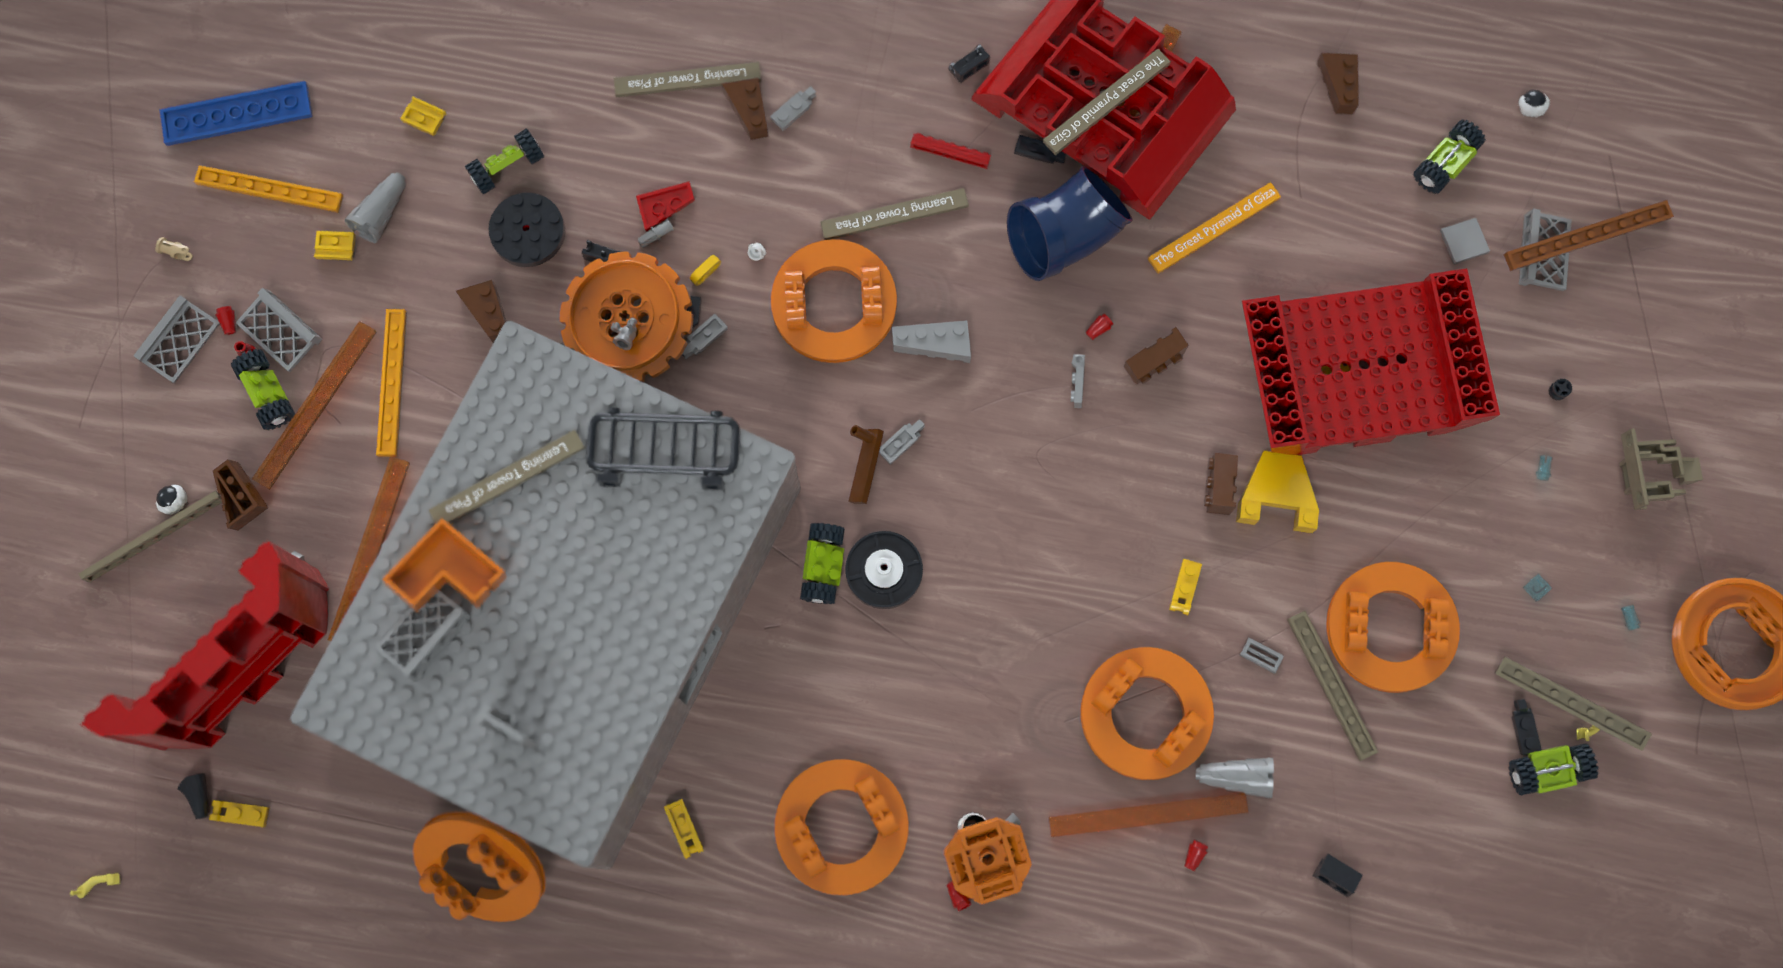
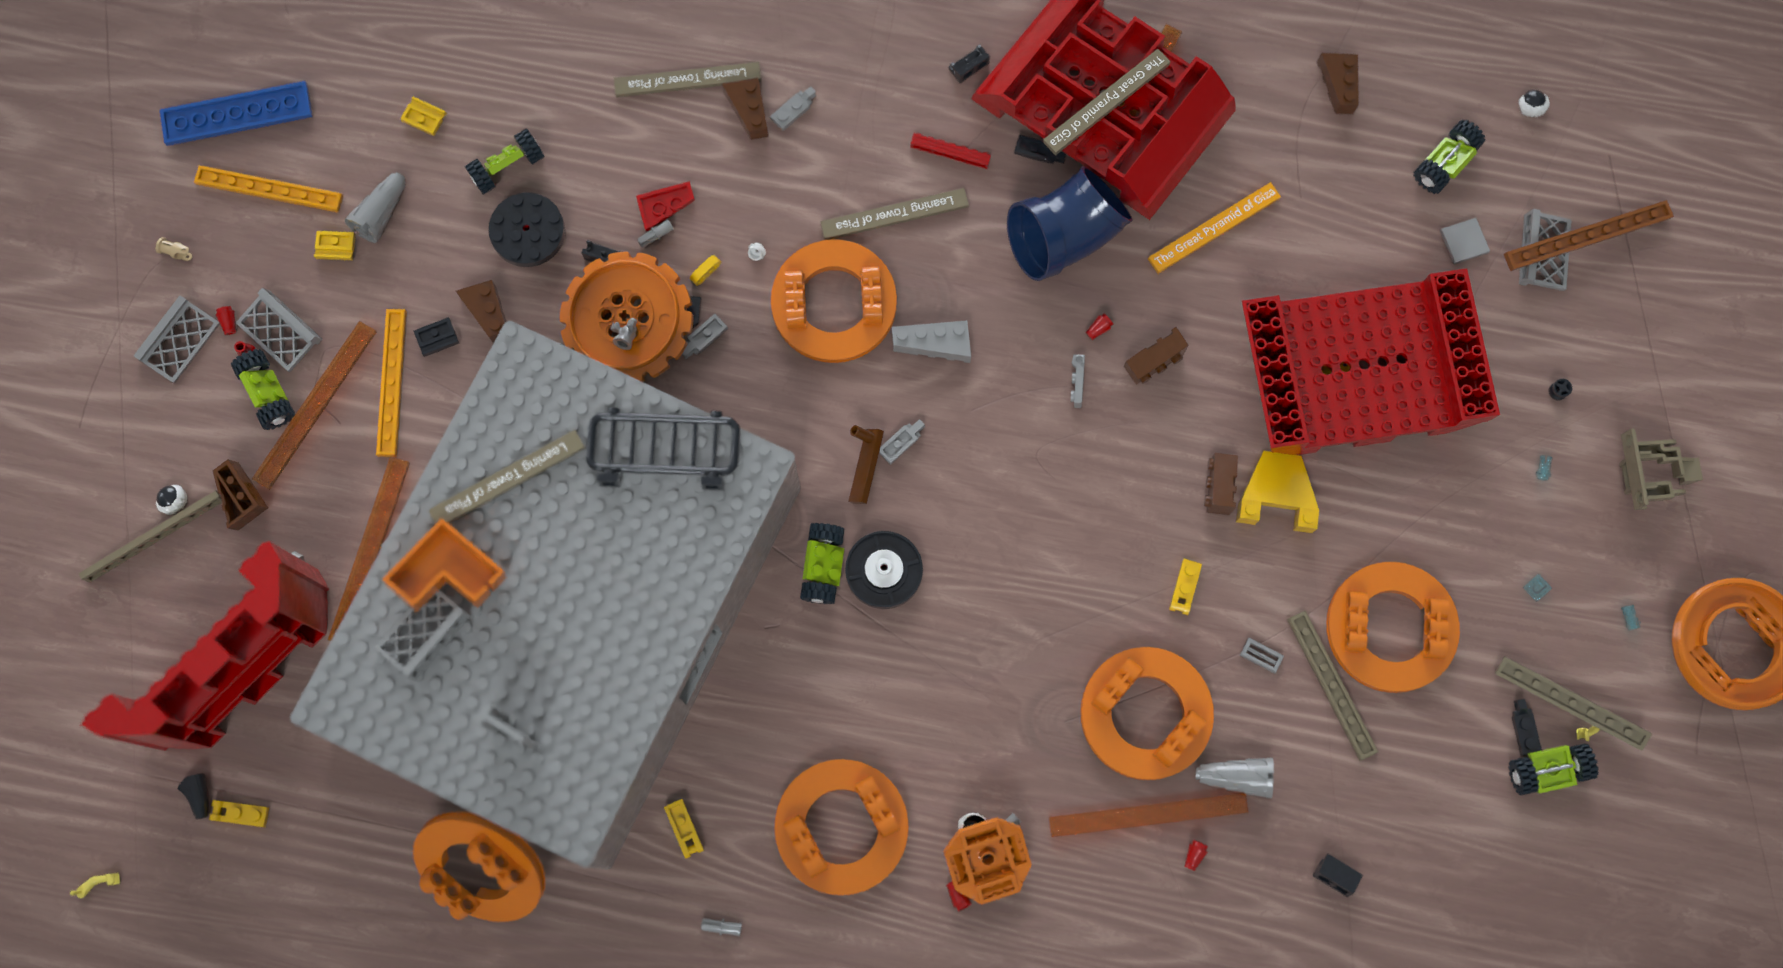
none -> black plate [413,317,459,357]
none -> light grey axle [701,918,742,936]

